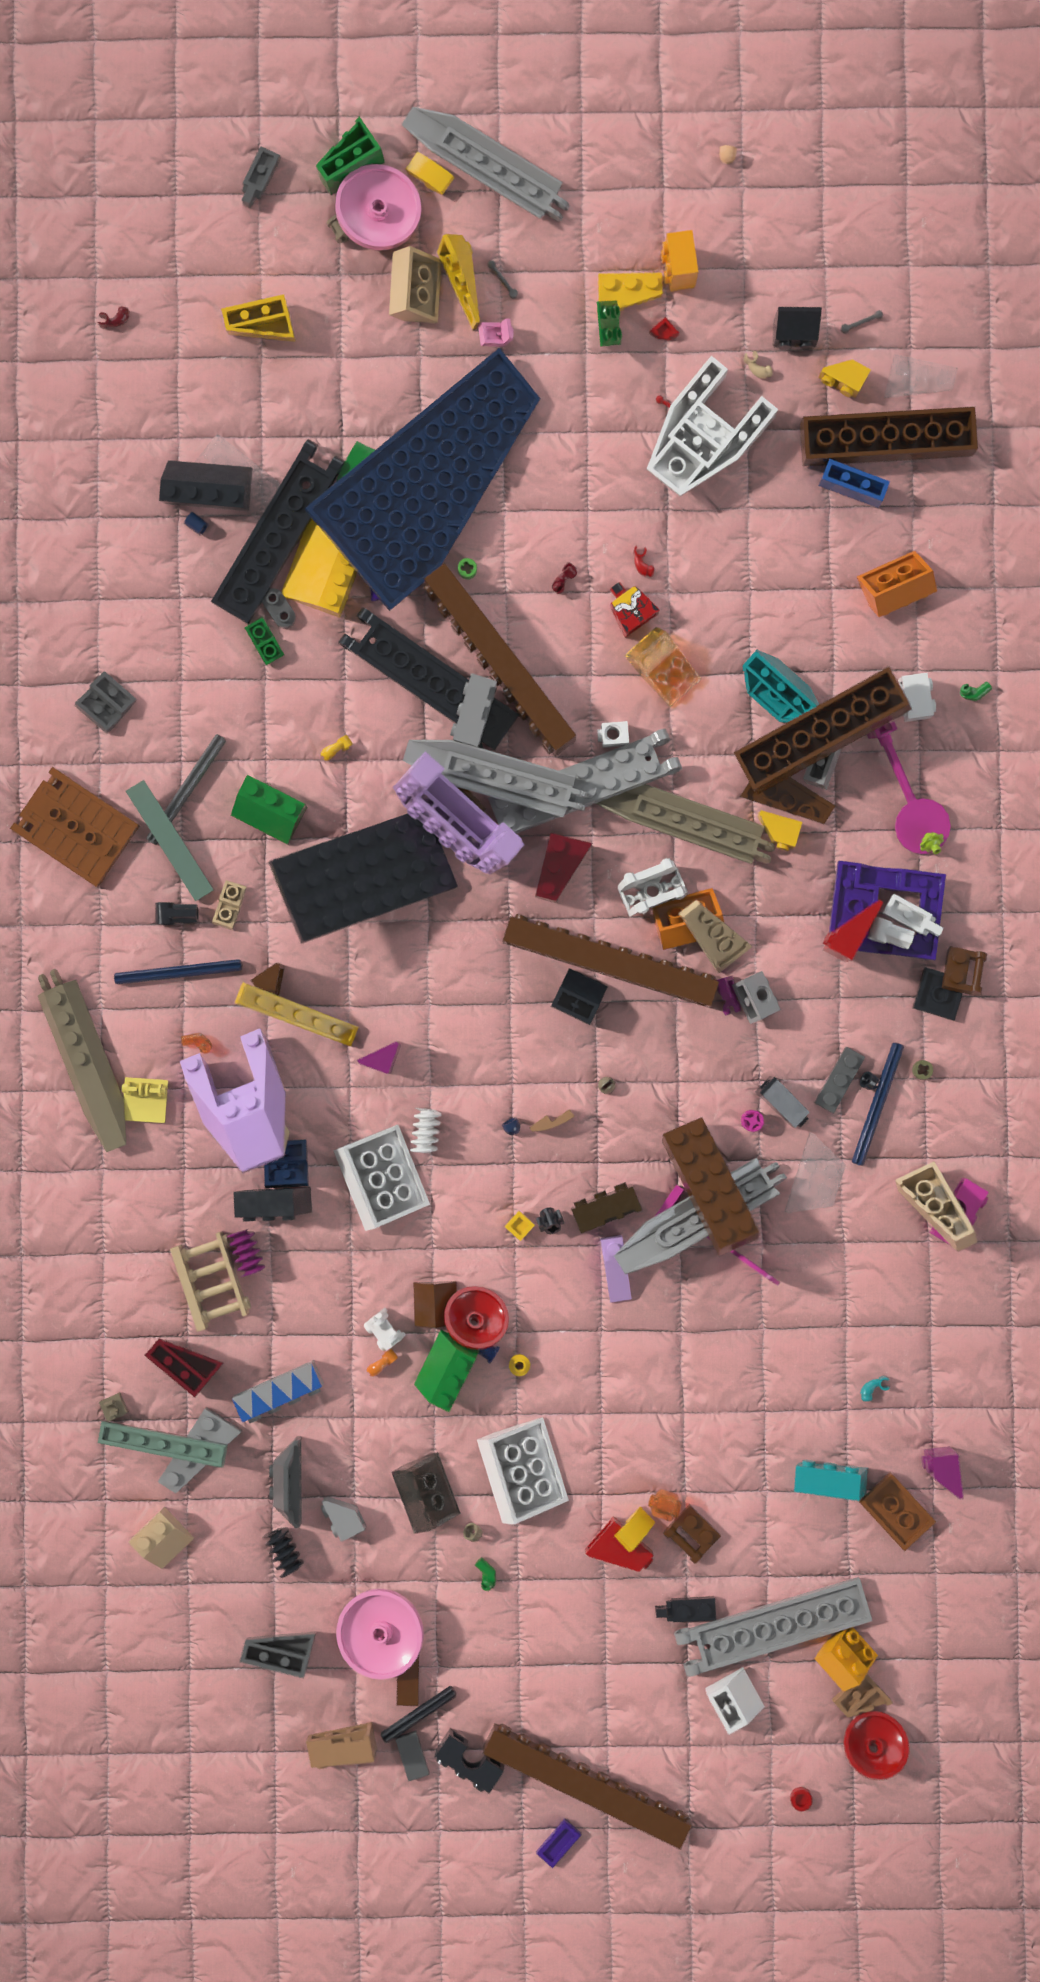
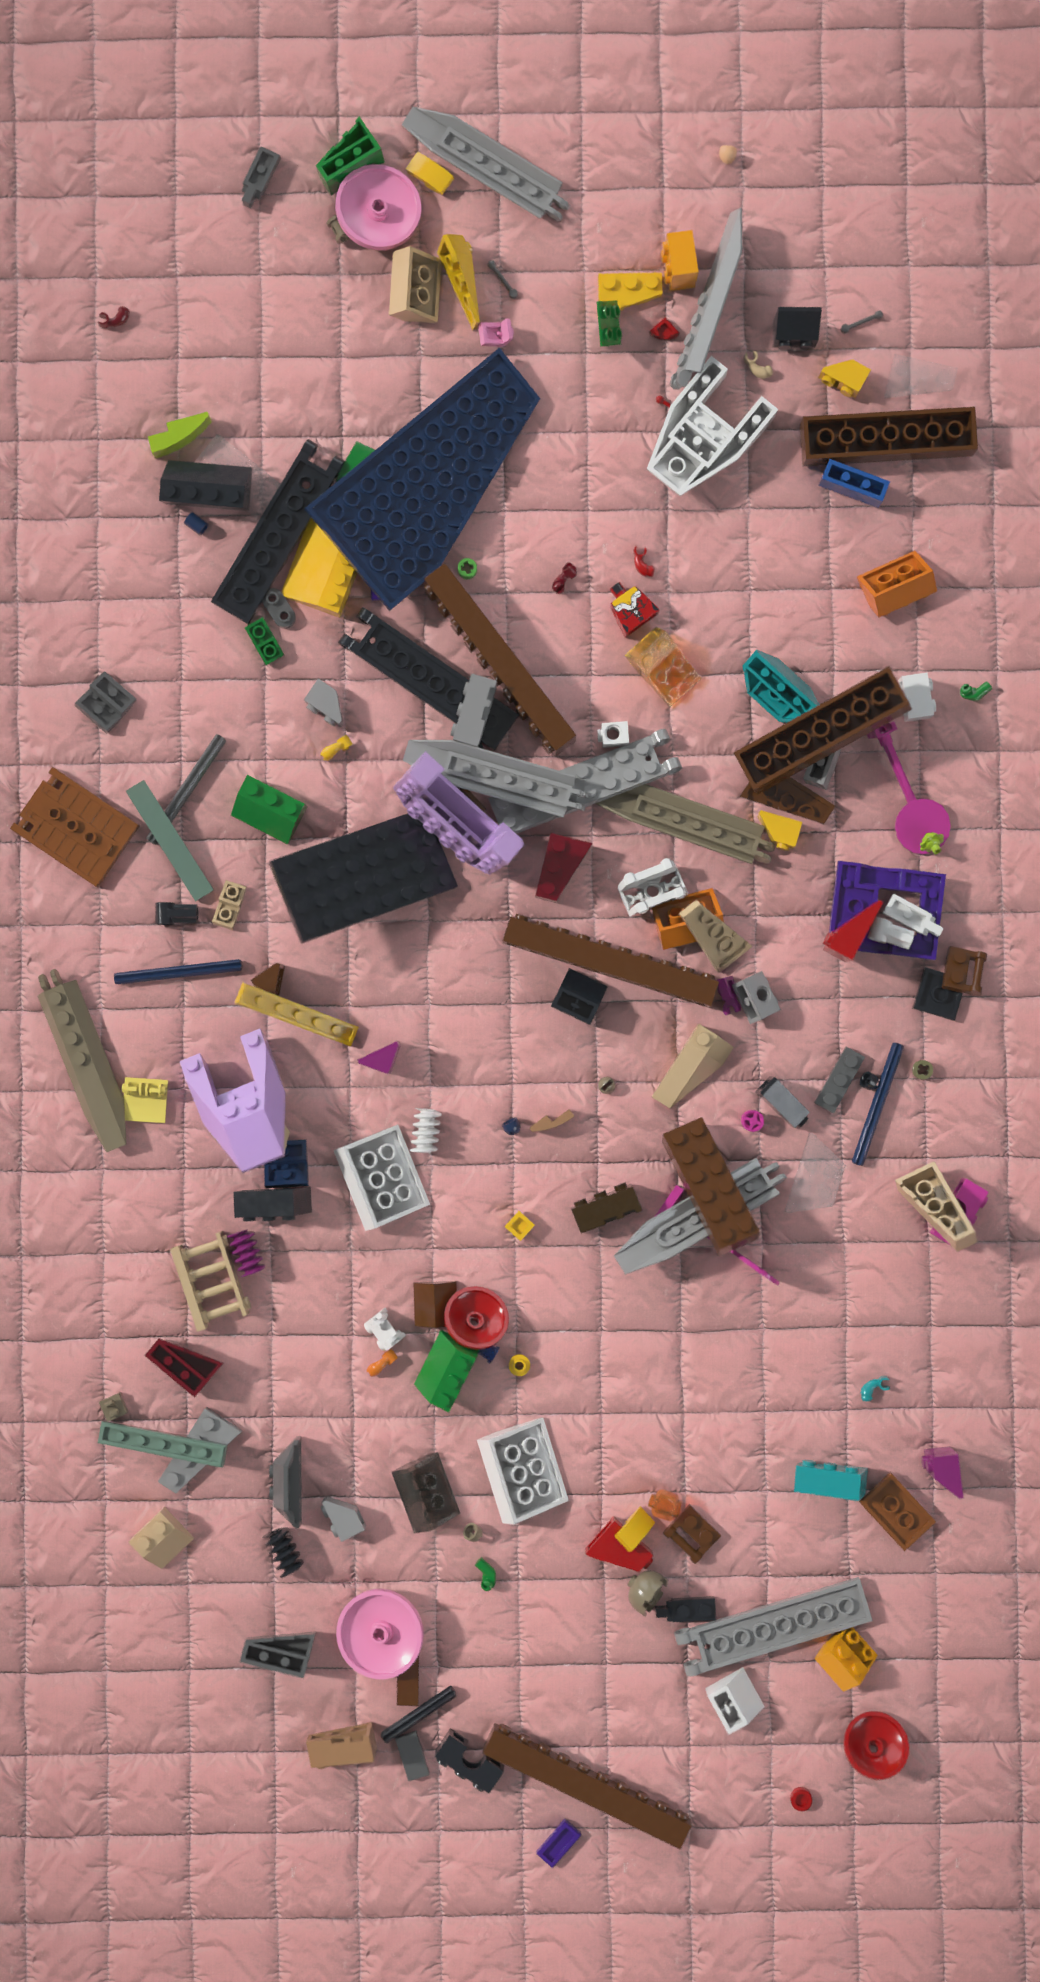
clear orange arm [181,1033,212,1054] -> none
yellow wedge [221,294,296,342] -> none
brick [232,1360,324,1423] -> none
black gear [536,1207,564,1234] -> none
lavender slope [600,1235,632,1303] -> none
medium nougat wing [832,1674,893,1718] -> none
none -> lime slope [148,412,212,459]
none -> light grey slope [304,678,343,727]
none -> dark tan cylinder [628,1570,669,1616]
none -> tan wedge [652,1024,734,1108]
none -> light grey hinge [669,208,742,390]

